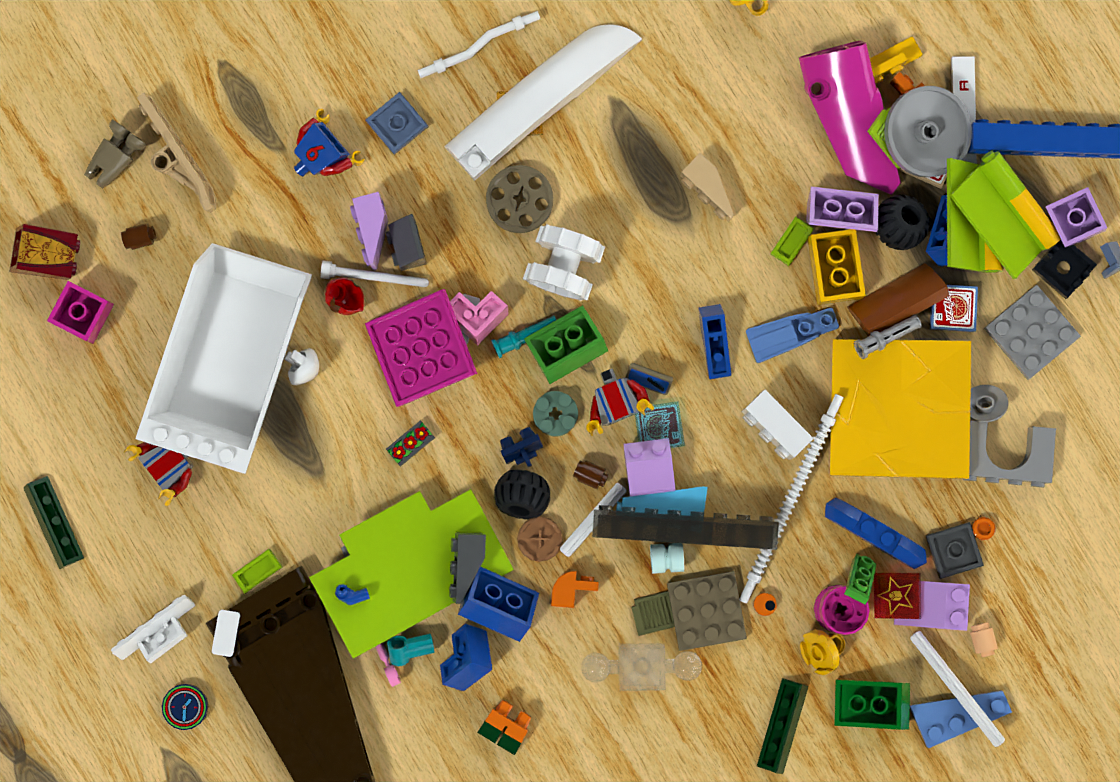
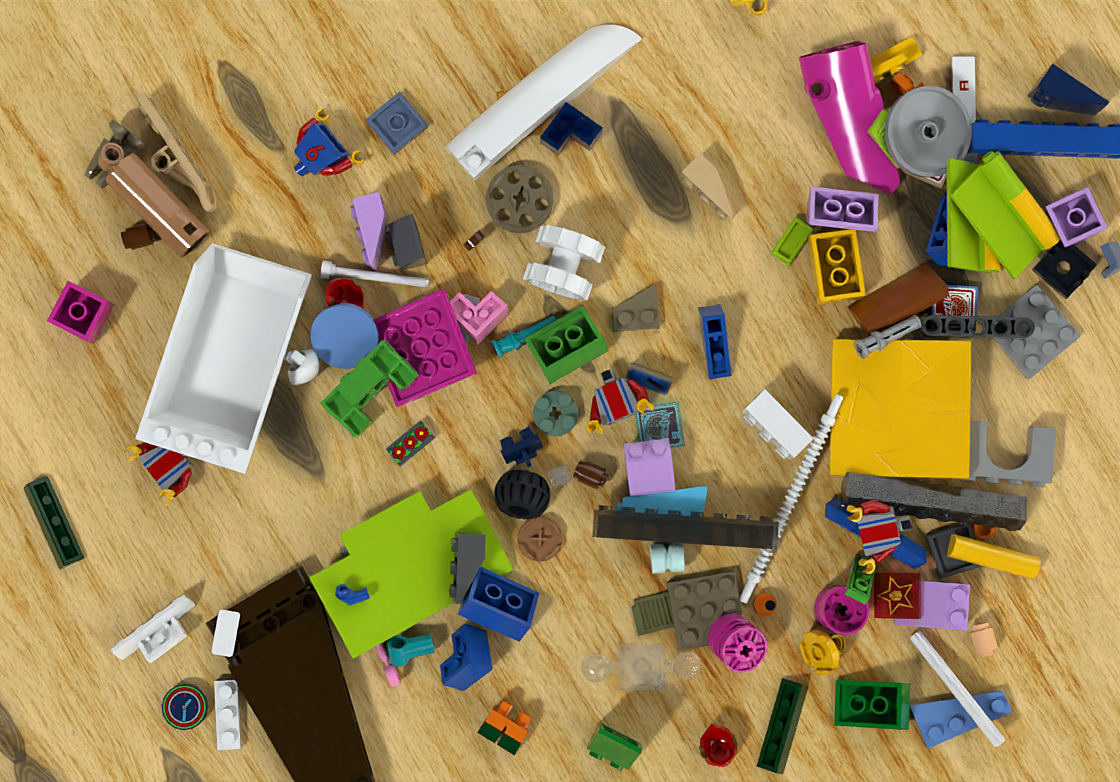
slope [9,224,80,280] -> none
lime tile [232,549,283,594] -> none
white bar [418,11,540,78] -> none
orange brick [551,571,599,608] -> none
white axle [560,483,627,557] -> none
medium blue piece [746,308,839,363] -> none
black wheel [876,195,930,250] -> none
light grey dish [970,385,1008,422] -> none
none -> medium nougat piece [98,143,210,258]
none -> white plate [214,679,242,750]
none -> medium blue tile [310,303,379,369]
none -> bright green bracket [320,340,419,437]
none -> reddish brown tile [463,230,485,251]
none -> clear blue brick [540,102,603,156]
none -> clear slope [547,464,573,490]
none -> green slope [587,722,642,771]
none -> dark tan wing [613,285,659,332]
none -> red hair [699,724,738,768]
none -> dark pink wheel [708,613,767,673]
none -> clear smoke brick [841,472,1027,531]
none -> torso [847,500,912,574]
none -> dark grey beam [920,315,1035,339]
none -> yellow brick [947,534,1041,579]
none -> dark blue slope [1027,64,1109,115]

